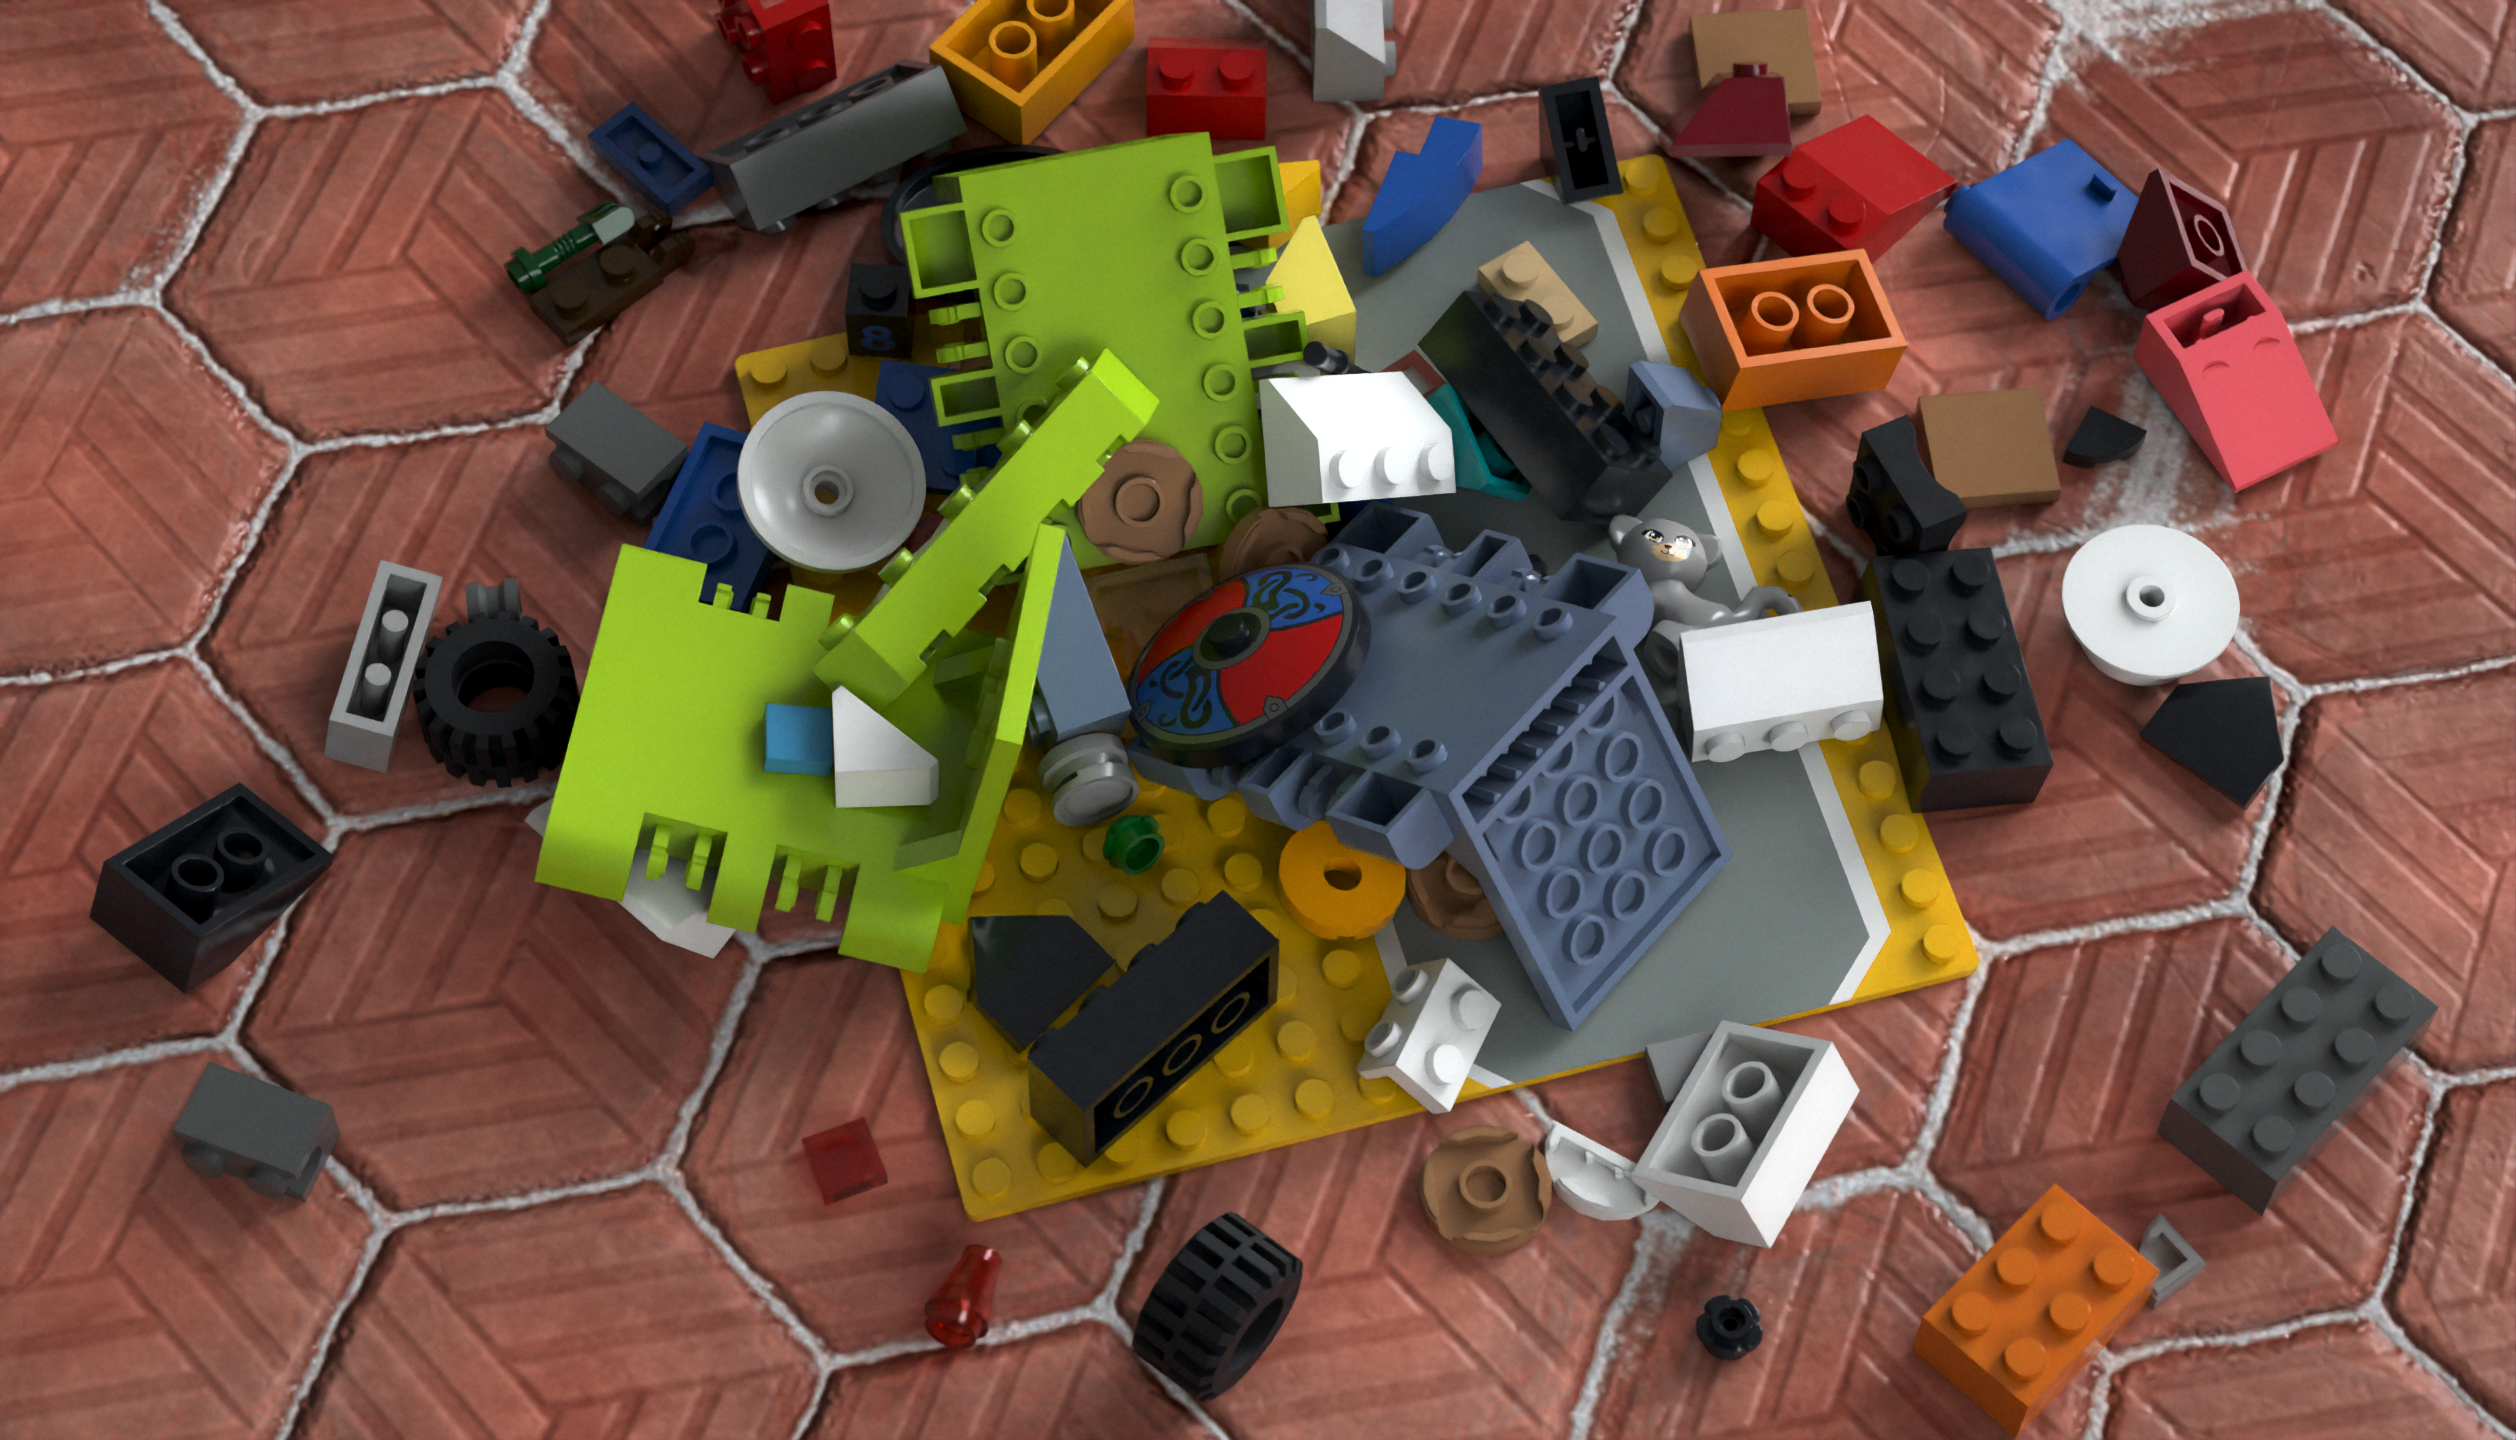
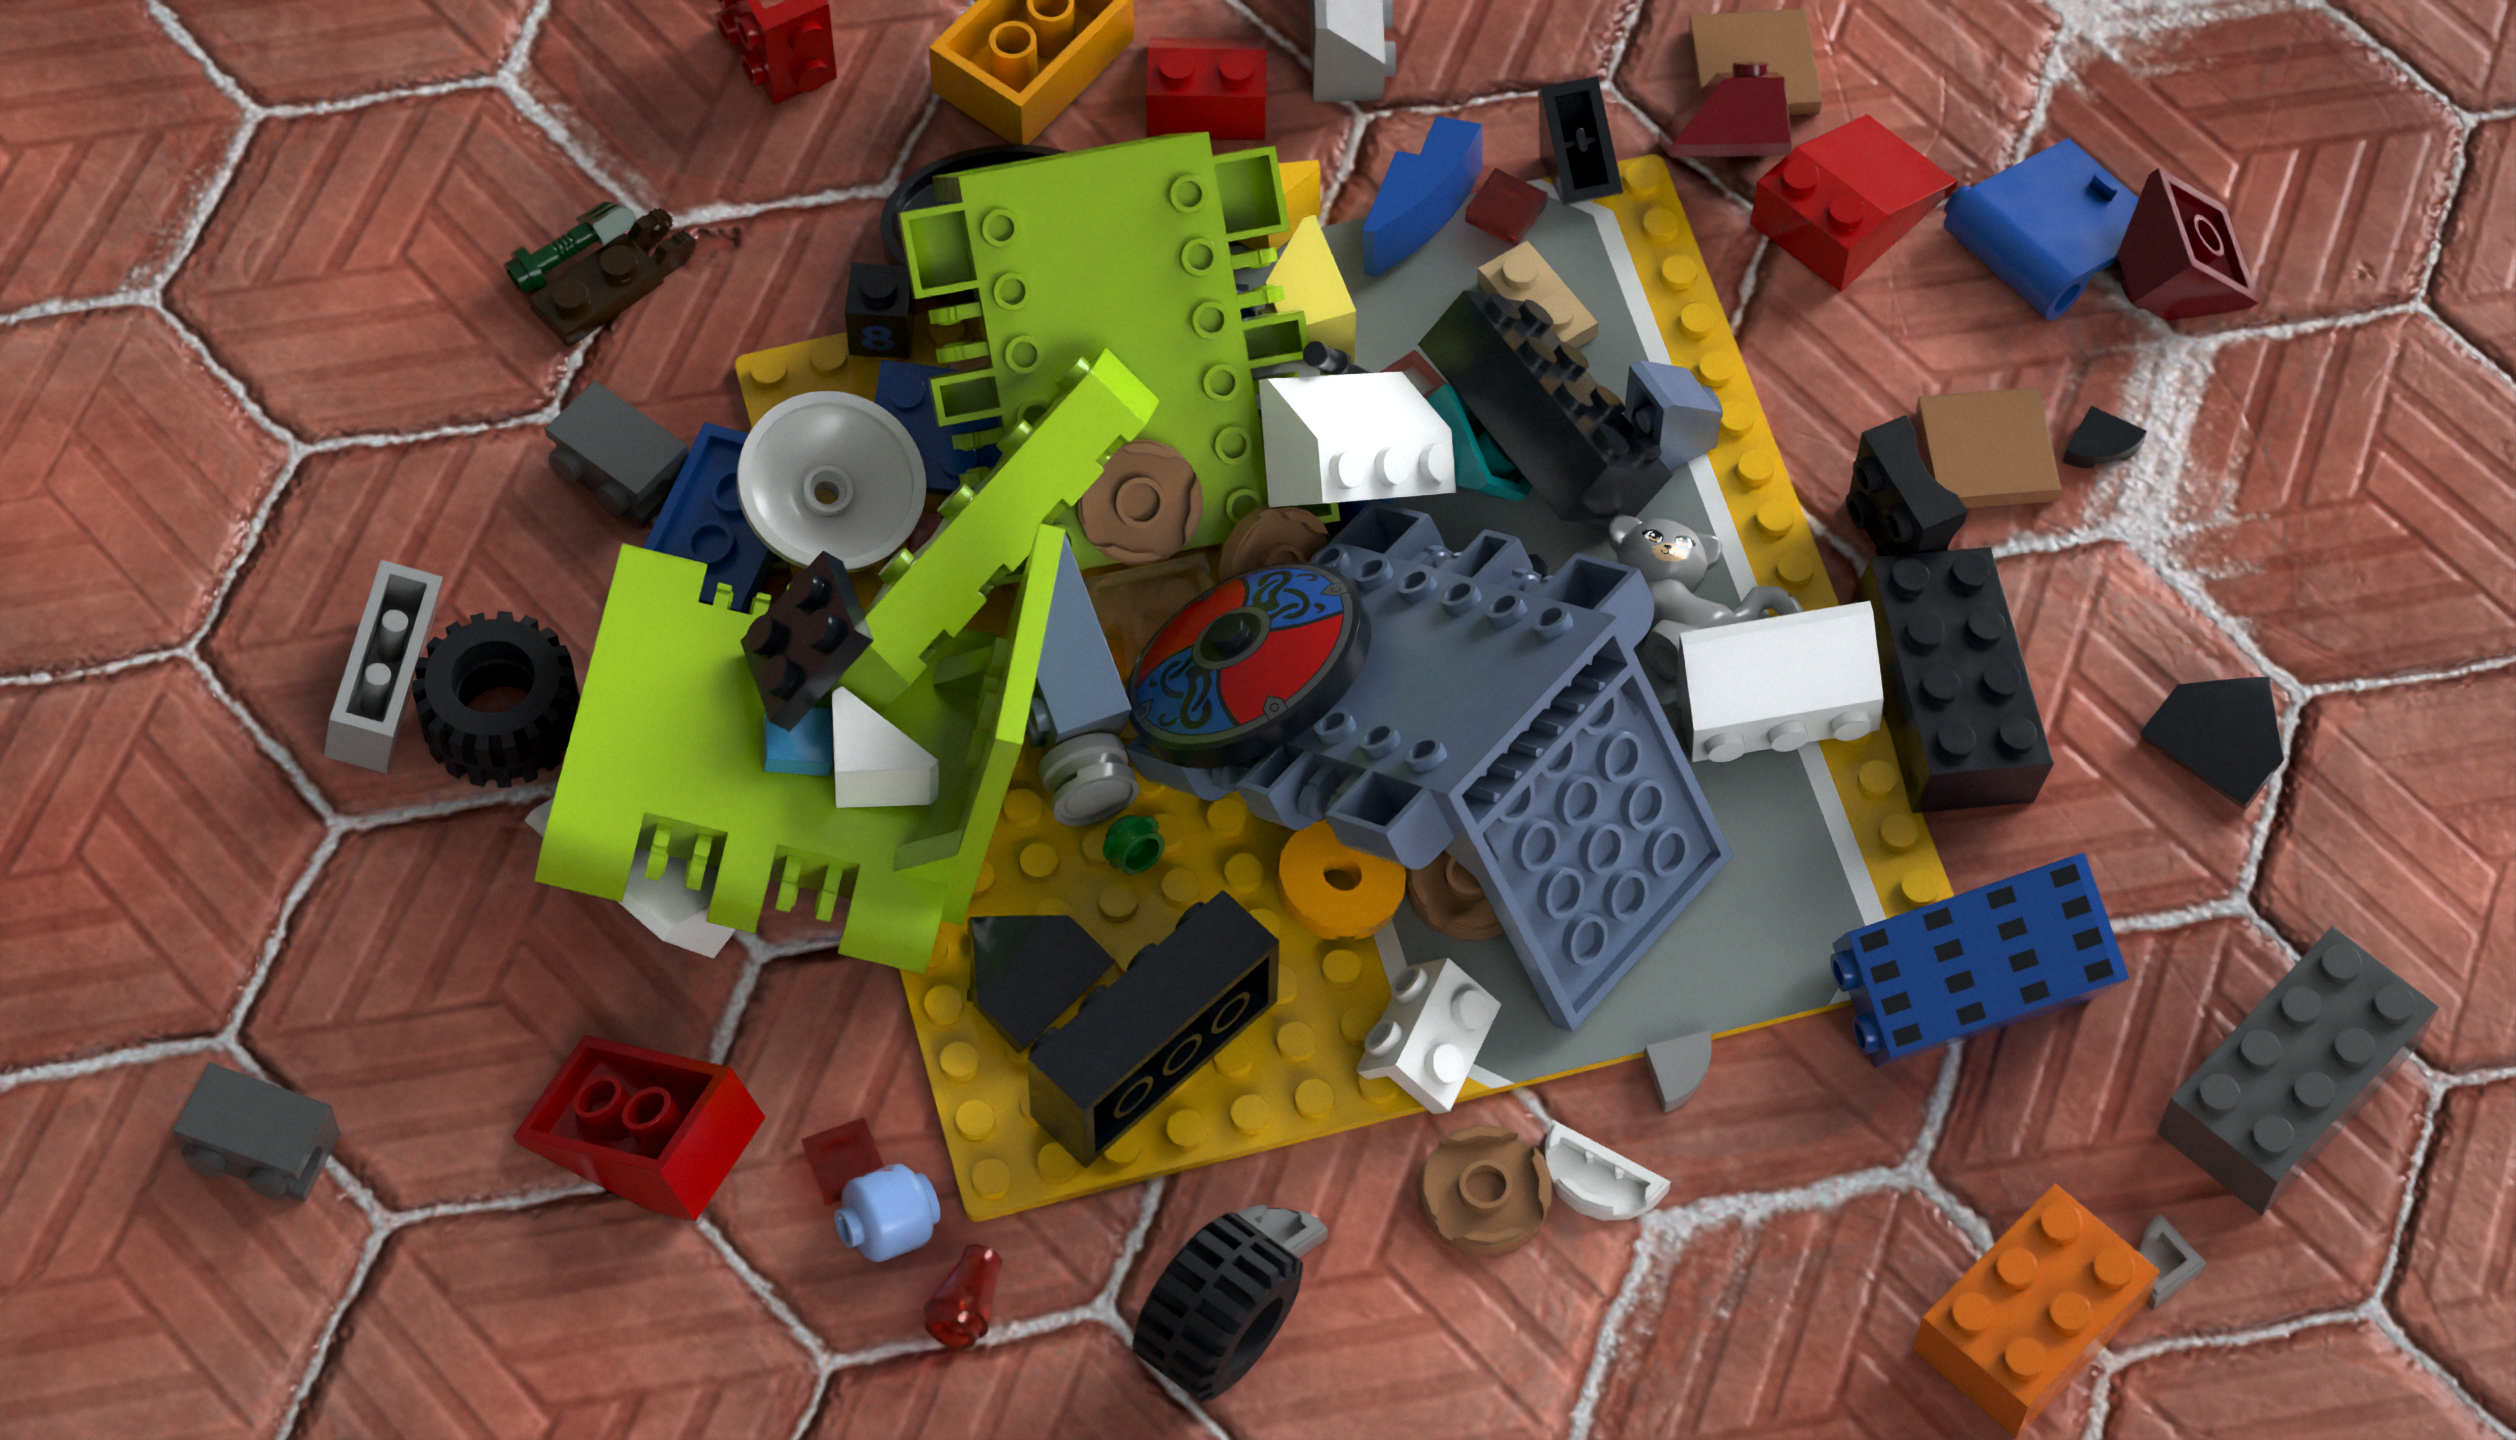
black slope [89,782,334,994] -> none
dark grey wheel [465,577,523,624] -> none
dark blue plate [588,102,714,217] -> none
dark grey slope [697,59,968,235] -> none
white slope [1630,1020,1860,1249] -> none
orange brick [1678,248,1908,412] -> none
black plate [1696,1295,1763,1361] -> none
white piece [2061,524,2240,686] -> none
coral slope [2133,269,2338,493] -> none
none -> red slope [512,1034,766,1222]
none -> black plate [740,550,874,732]
none -> light blue head [834,1164,940,1262]
none -> light grey tile [1237,1205,1328,1258]
none -> clear red tile [1465,168,1548,246]
none -> blue slope [1830,852,2129,1068]

